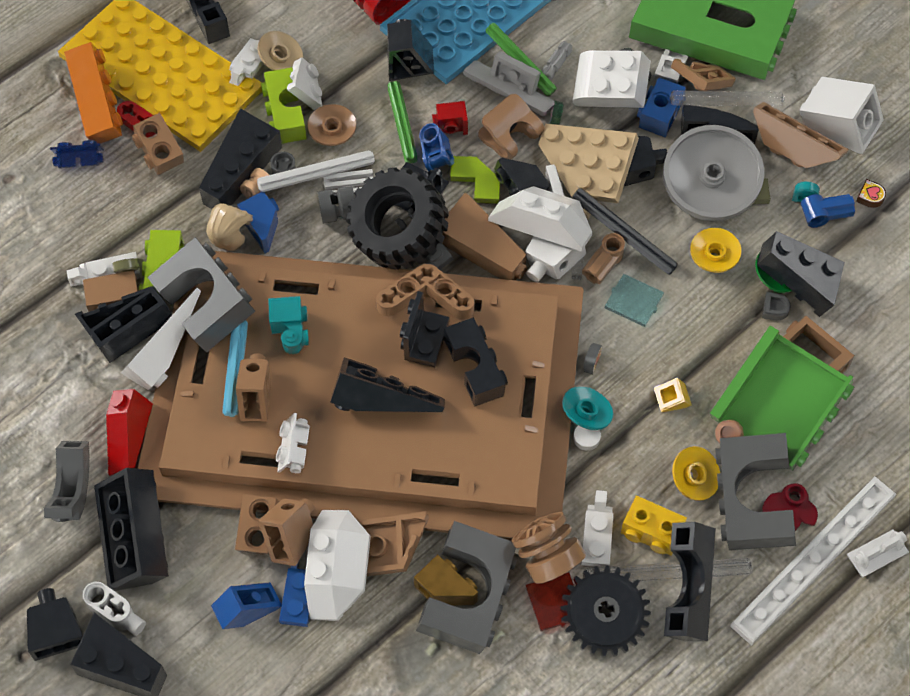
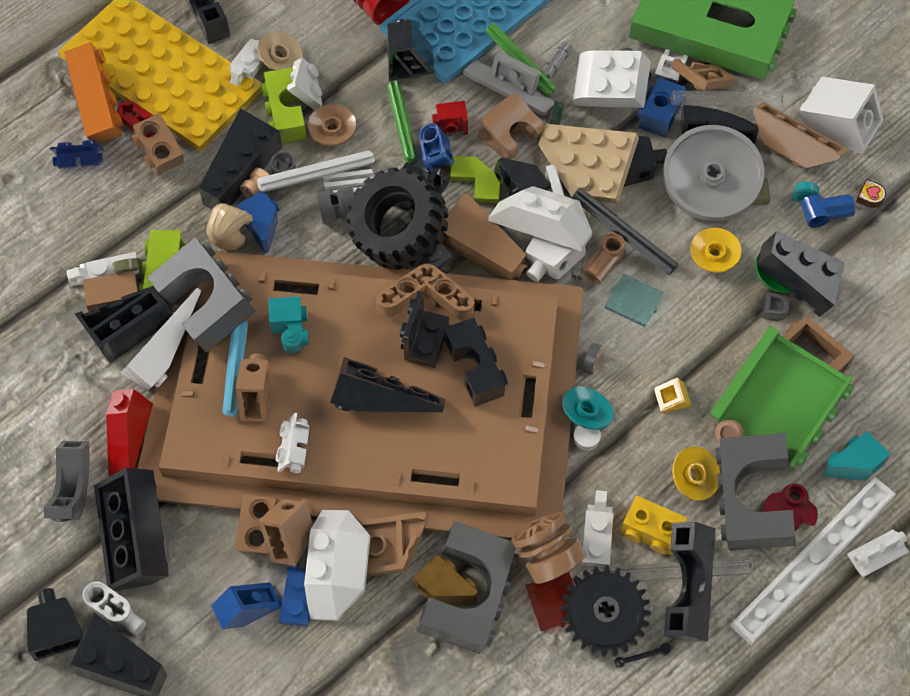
none -> black hinge [614,643,671,668]
none -> teal slope [824,431,891,481]

